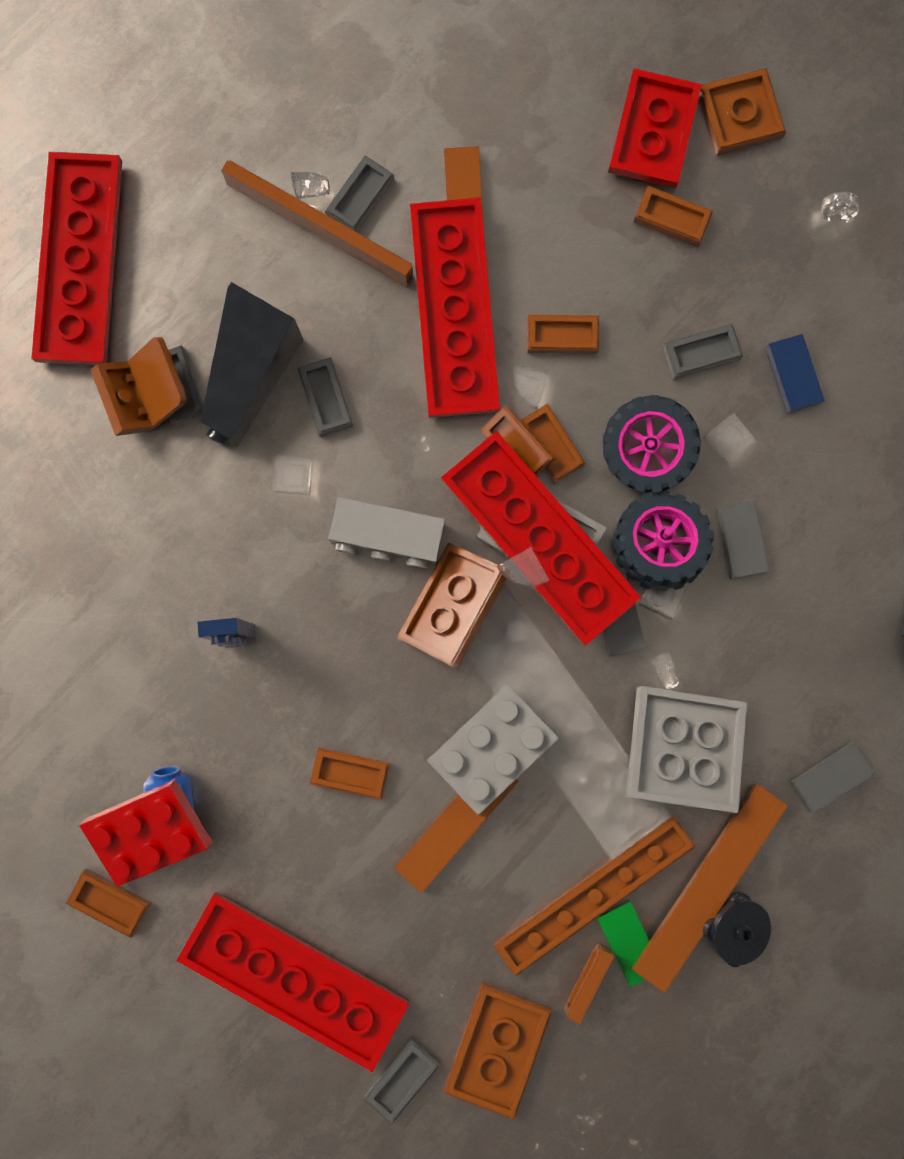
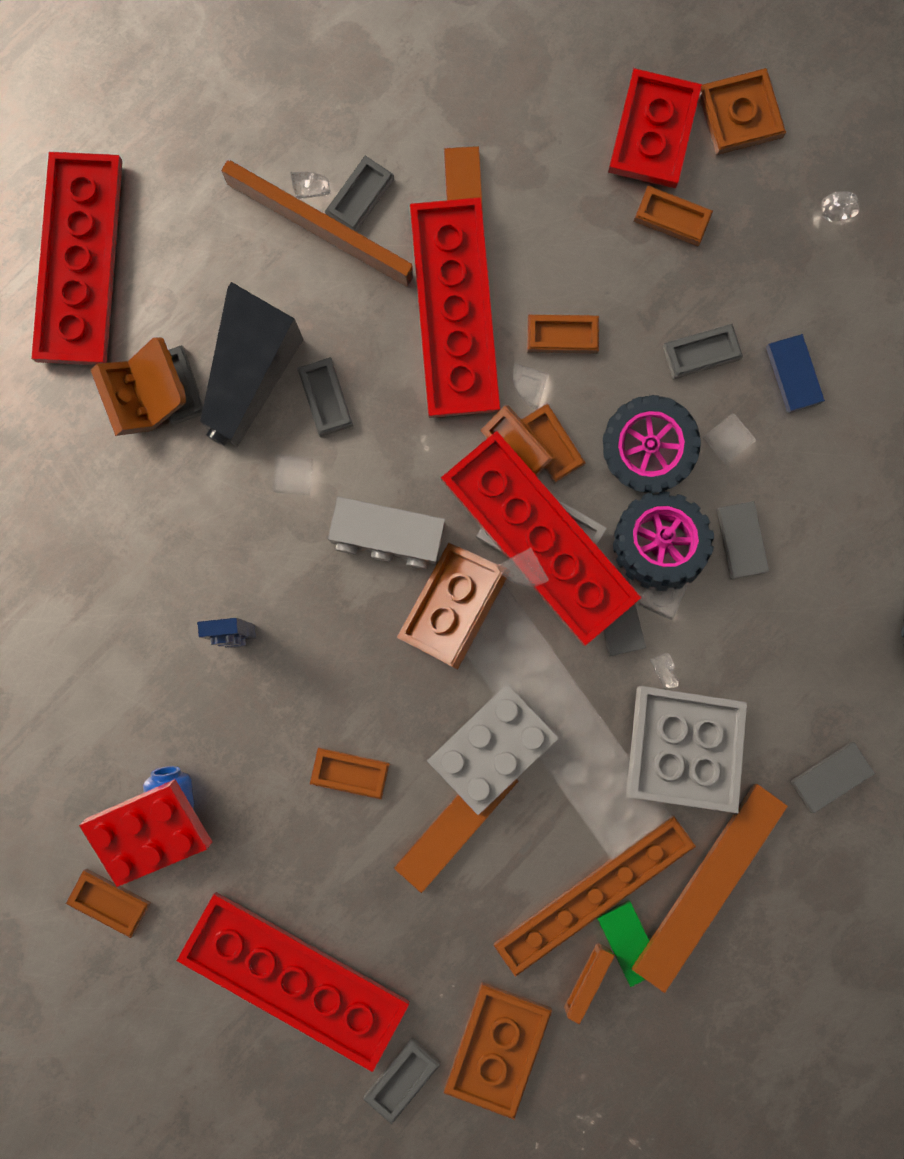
black piece [703,892,771,967] -> none

